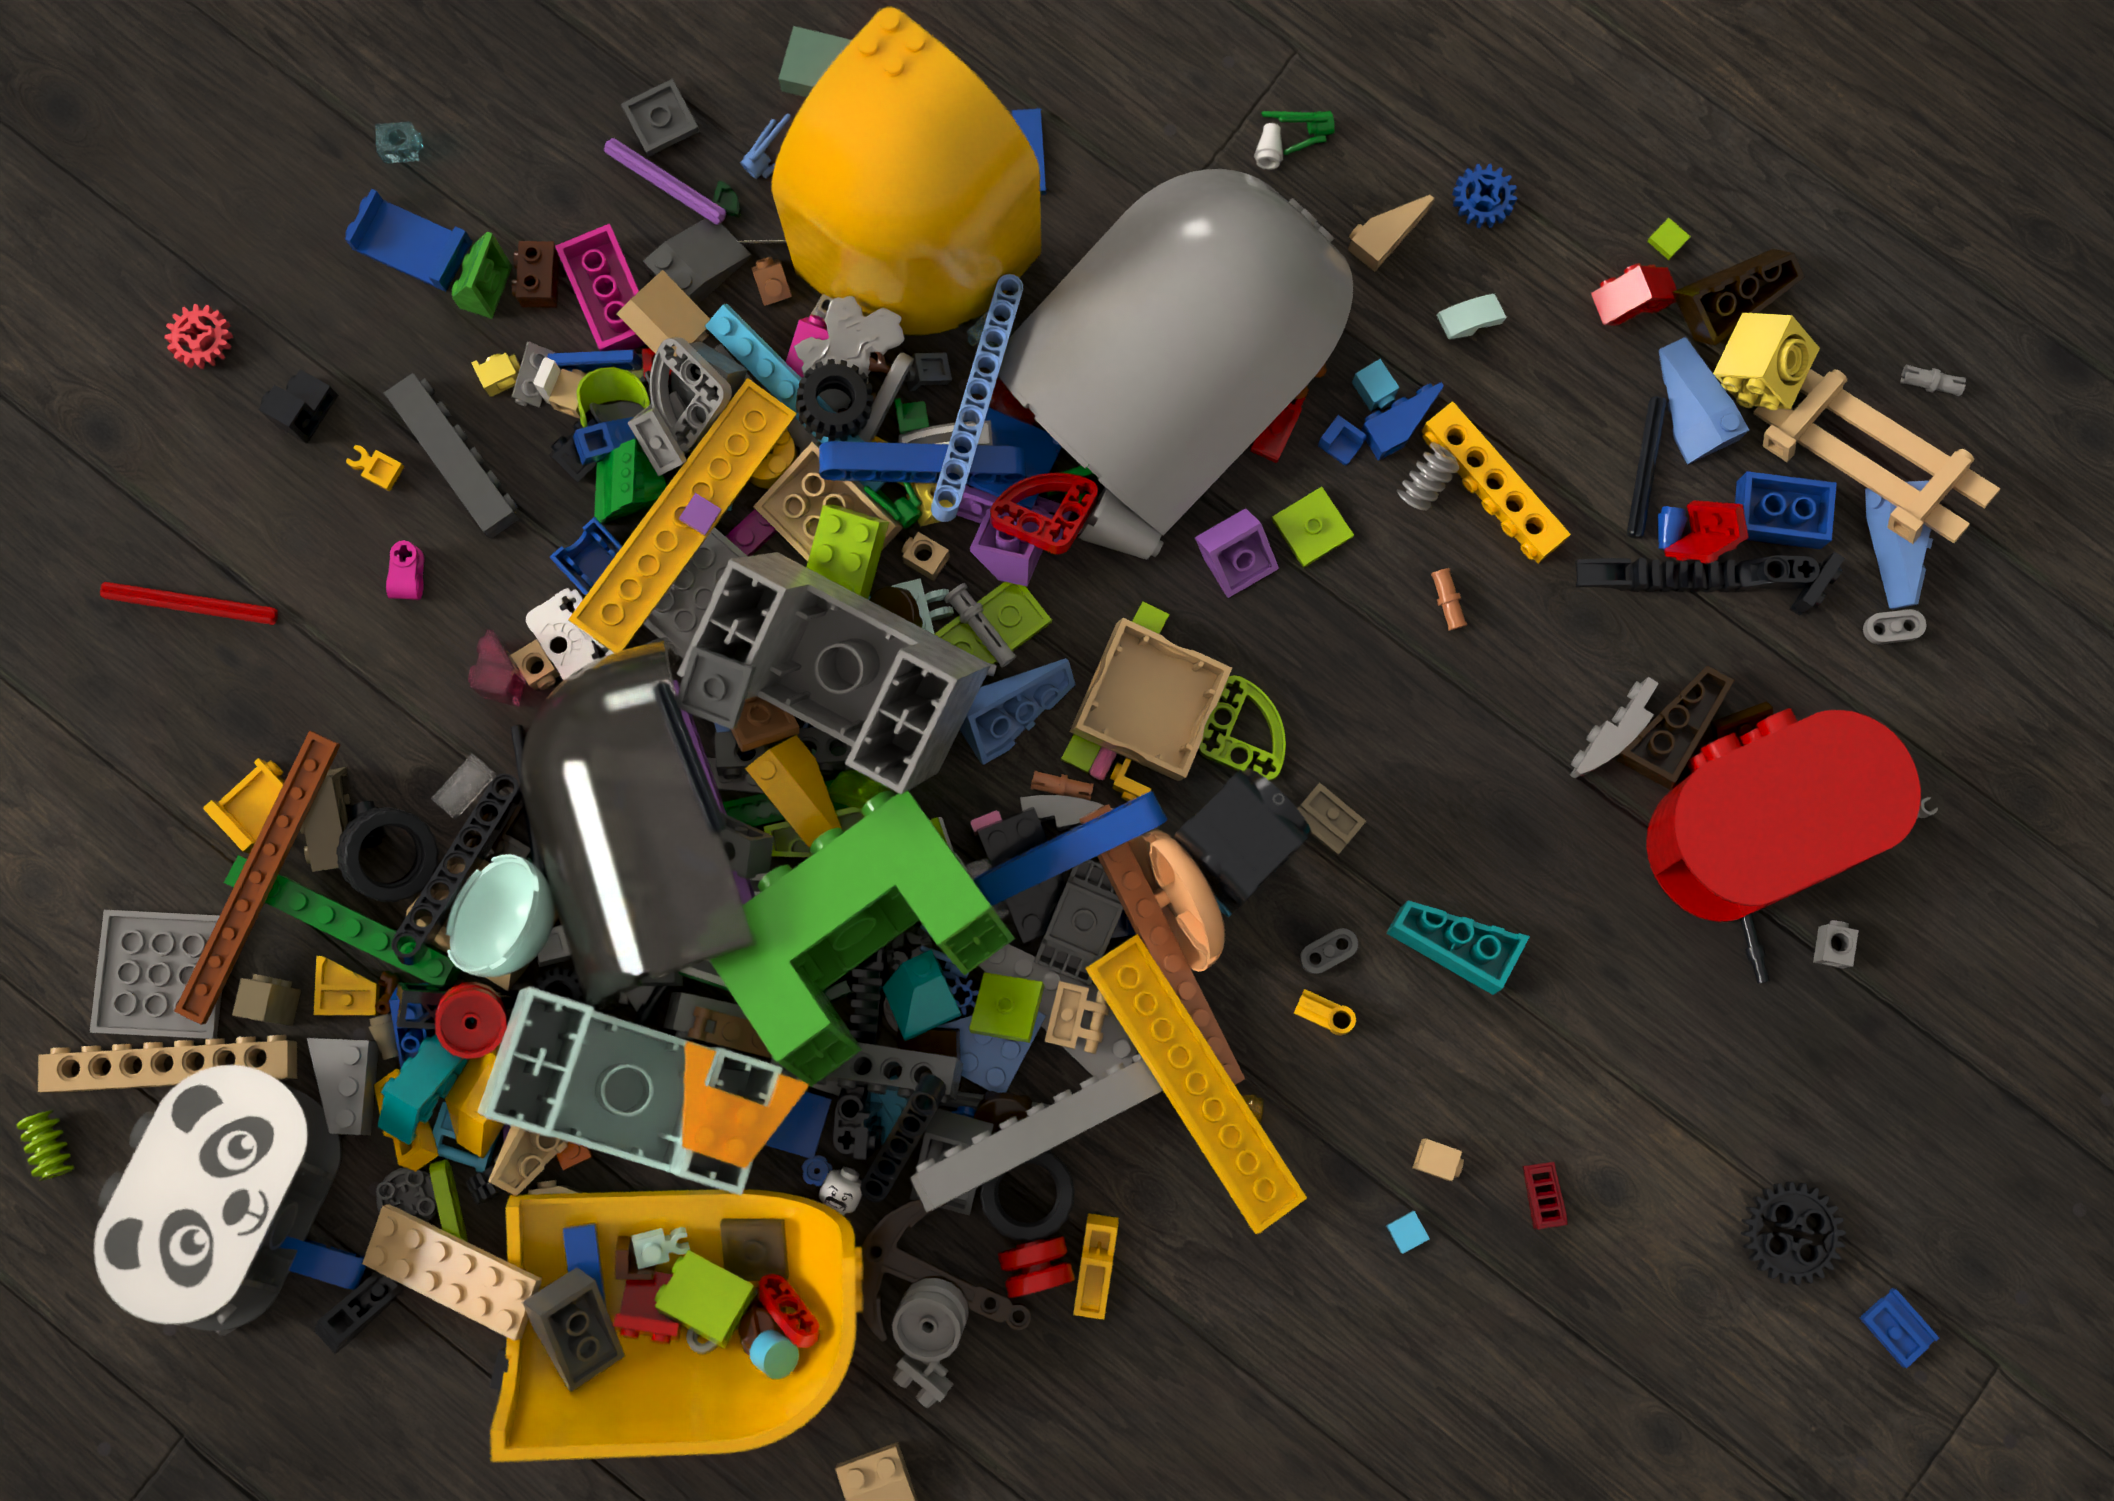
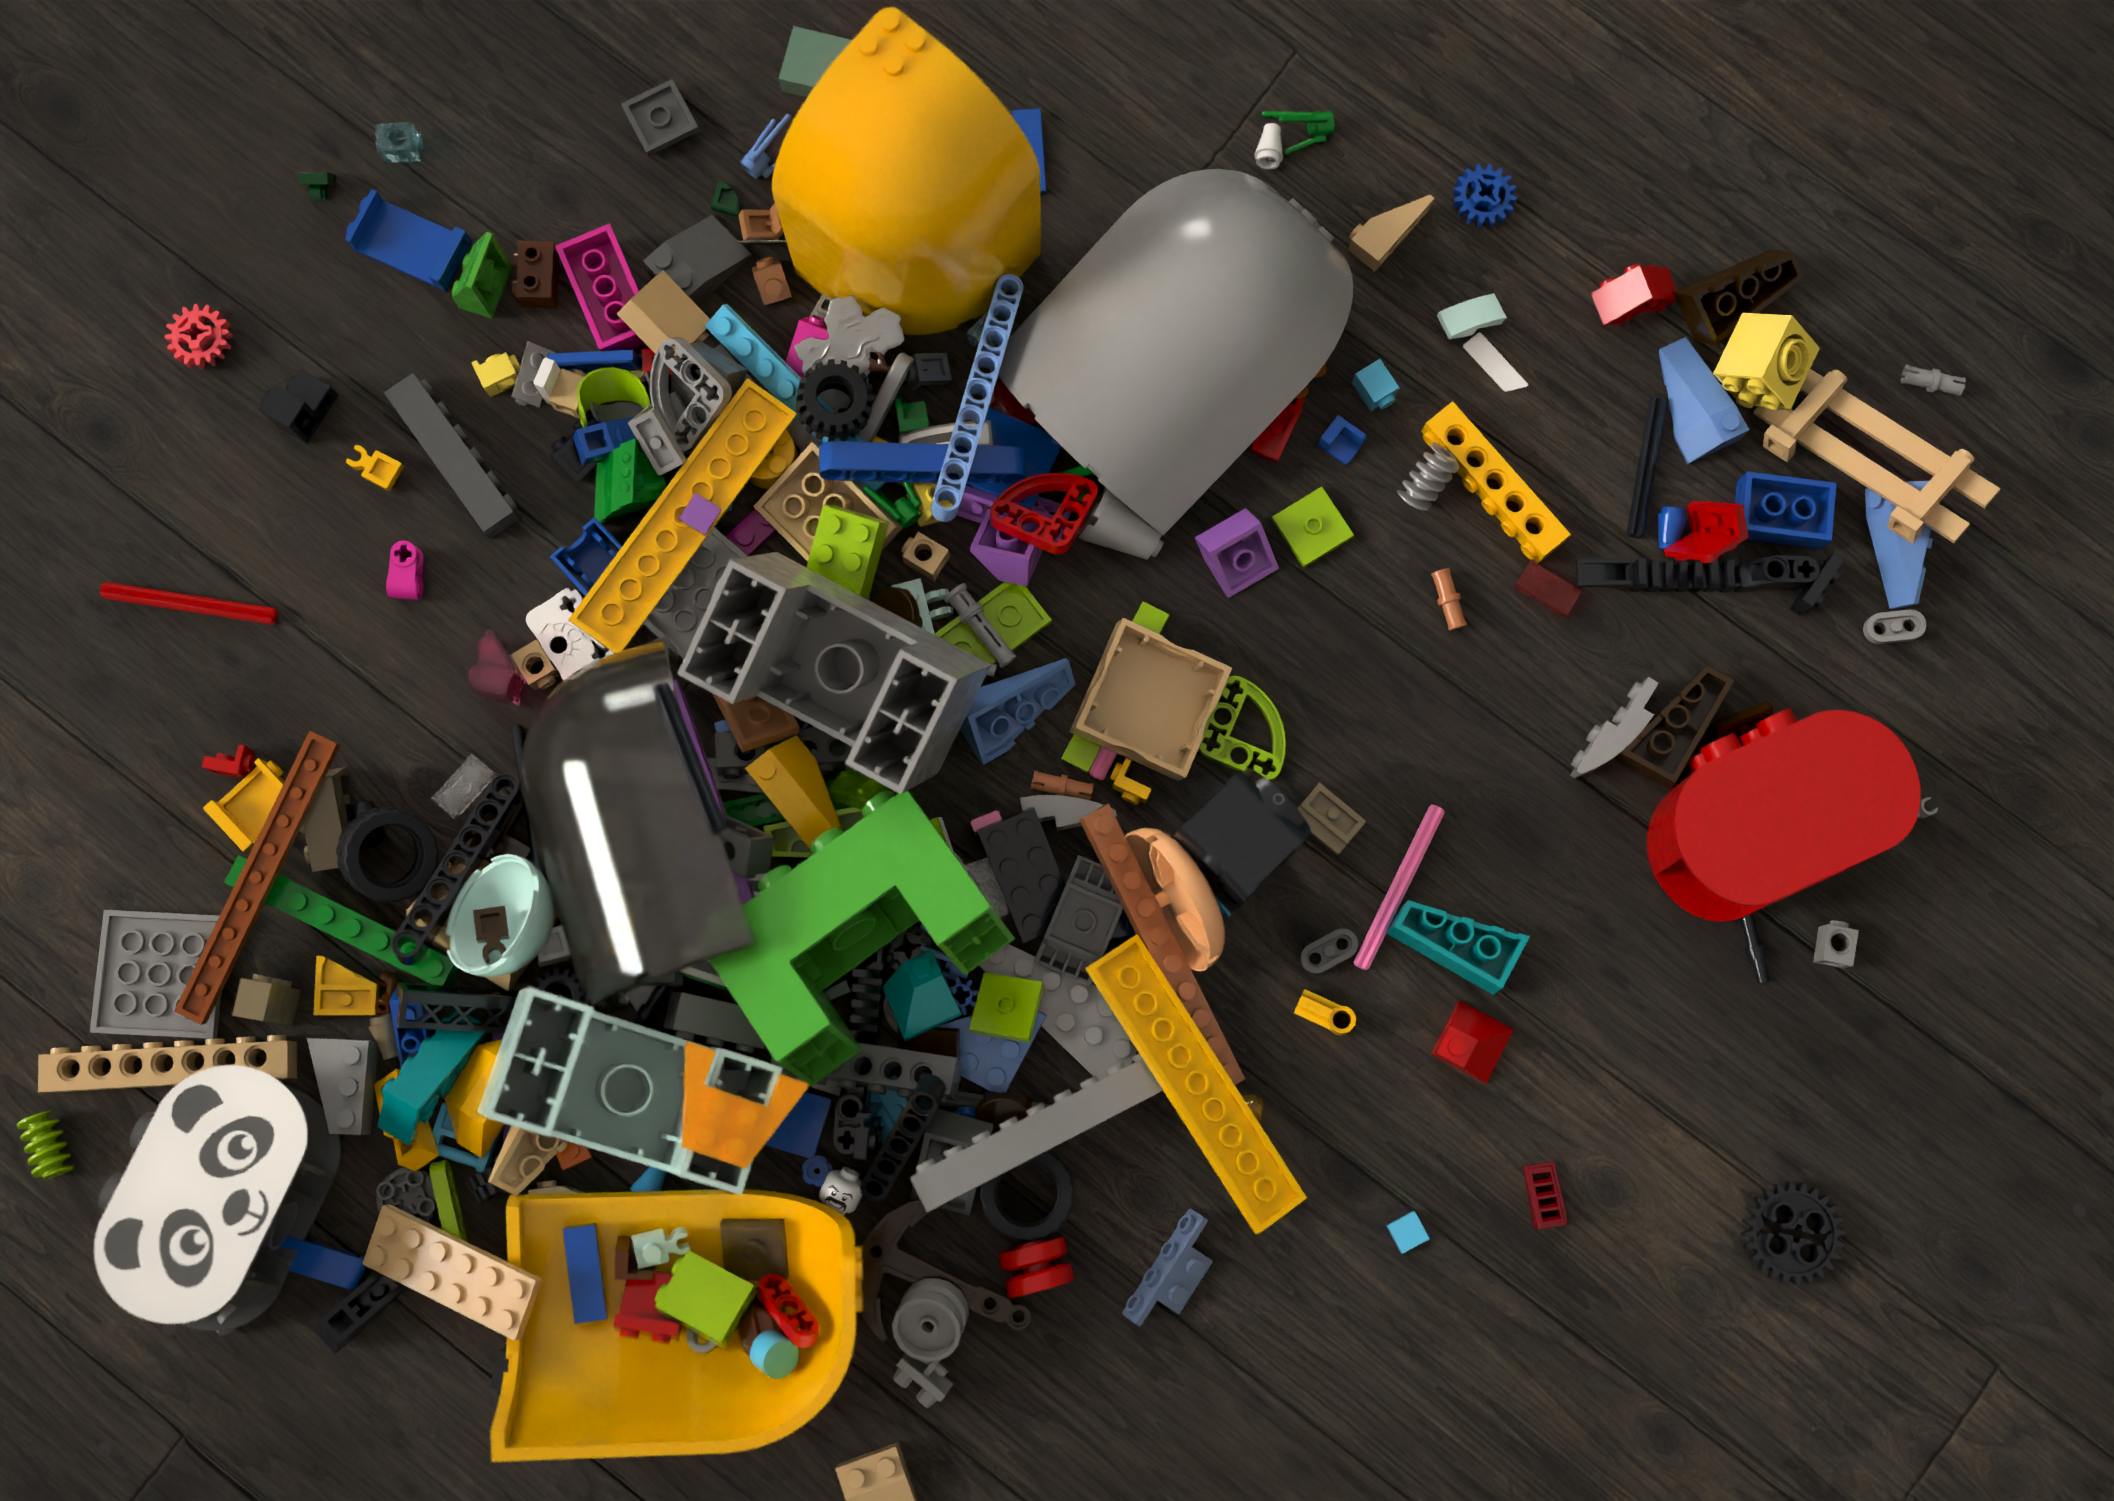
red wheel [435,982,506,1059] -> none
dark grey slope [522,1267,625,1392] -> none
medium lavender axle [604,138,726,225] -> none
dark grey plate [676,646,756,730] -> none
medium nougat plate [687,1006,772,1058] -> none
blue beam [973,791,1167,906] -> none
tan plate [1045,981,1110,1054] -> none
yellow slope [1073,1213,1119,1320] -> none
blue slope [1361,382,1444,461] -> none
tan brick [1413,1139,1464,1181] -> none
lime tile [1647,218,1691,260] -> none
blue plate [1859,1288,1939,1368] -> none
none -> red bracket [202,744,255,779]
none -> dark green tile [298,172,336,200]
none -> dark brown plate [473,906,510,964]
none -> dark azure cone [629,1166,668,1192]
none -> medium nougat bracket [738,203,784,241]
none -> sand blue bracket [1122,1208,1213,1326]
none -> bright pink axle [1354,805,1445,970]
none -> red slope [1431,1000,1514,1084]
none -> white sticker [1463,332,1528,392]
none -> clear red plate [1514,560,1582,618]

